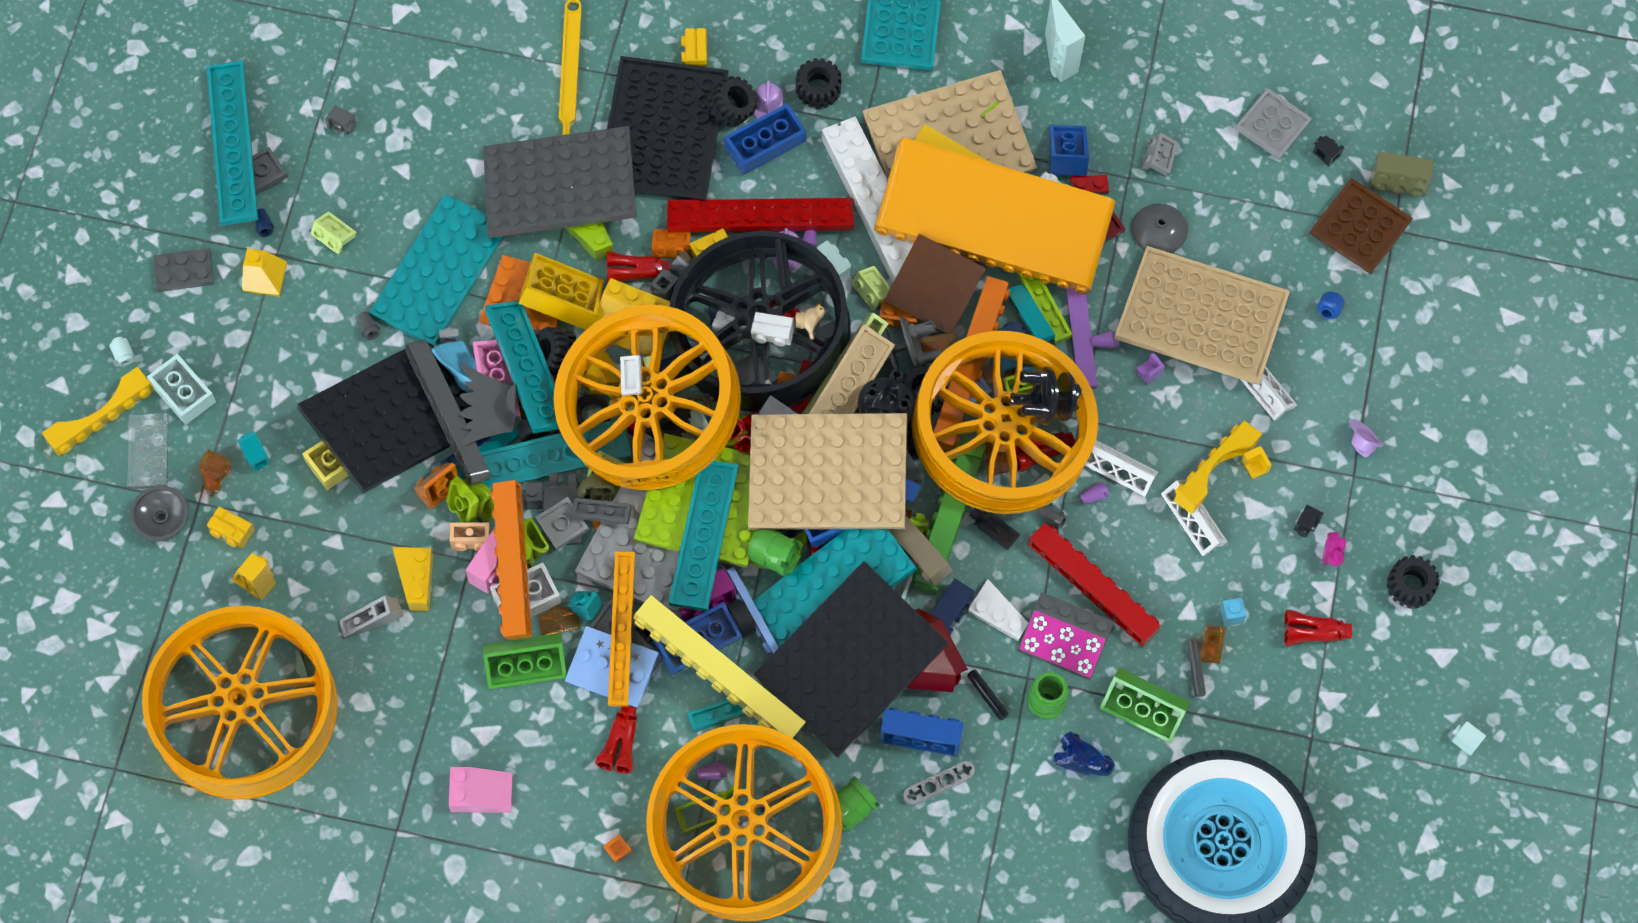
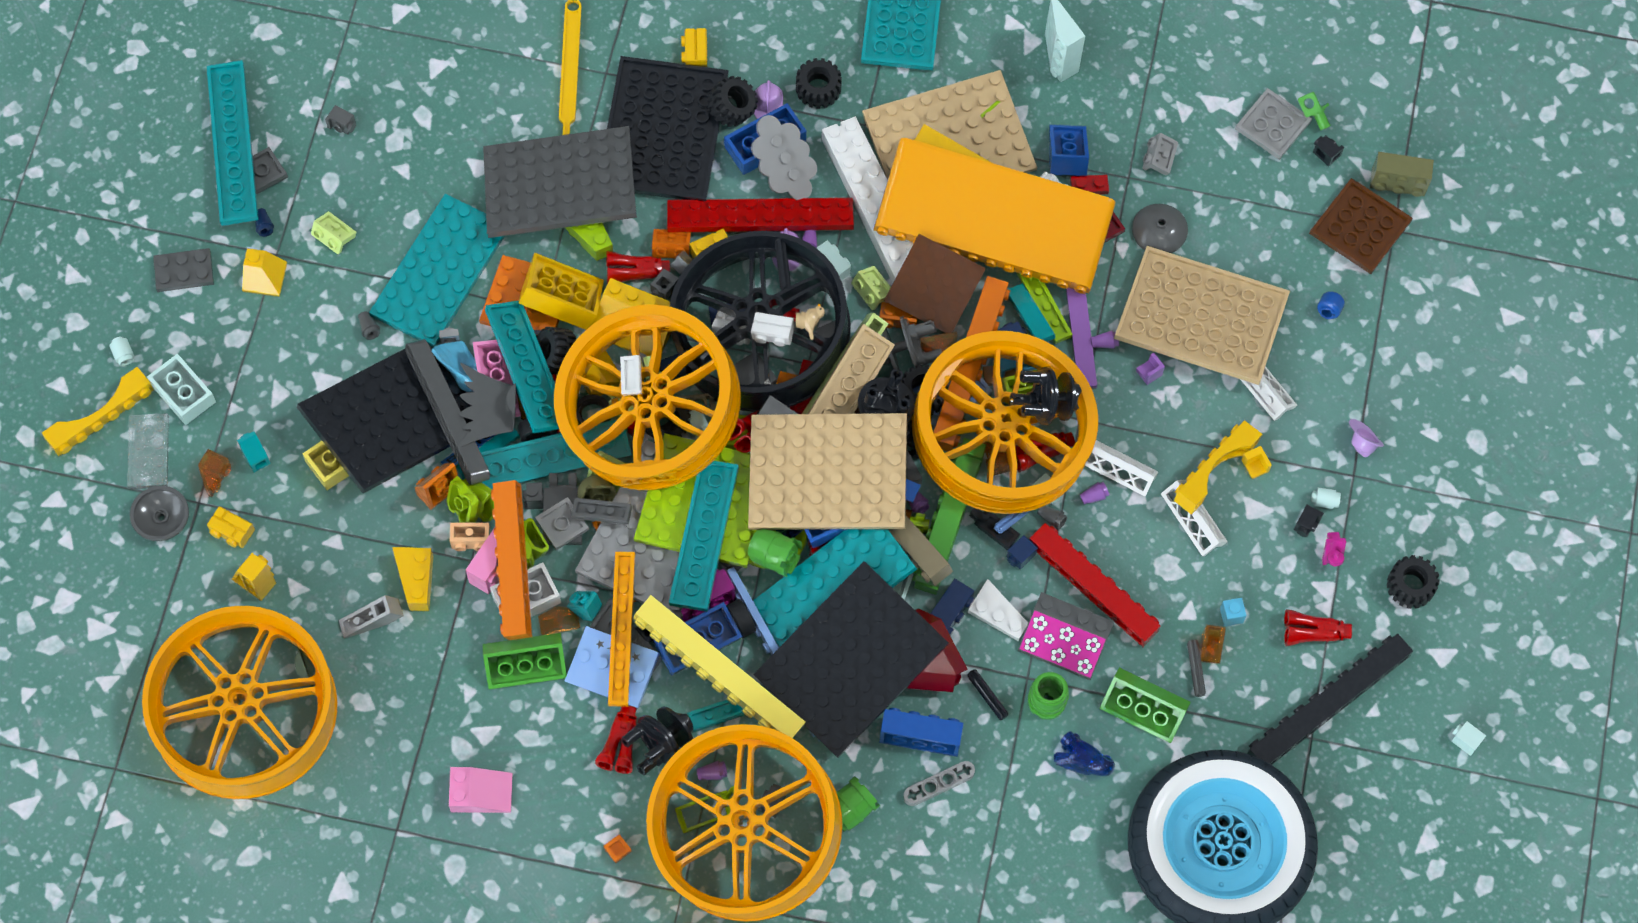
none -> black piece [621,706,694,776]
none -> light grey plate [751,115,817,200]
none -> medium lavender cone [909,491,929,514]
none -> medium blue axle [994,511,1030,533]
none -> dark blue brick [1006,535,1038,570]
none -> black brick [1247,633,1413,765]
none -> bright green bracket [1298,92,1331,131]
none -> light aqua brick [1311,487,1341,509]

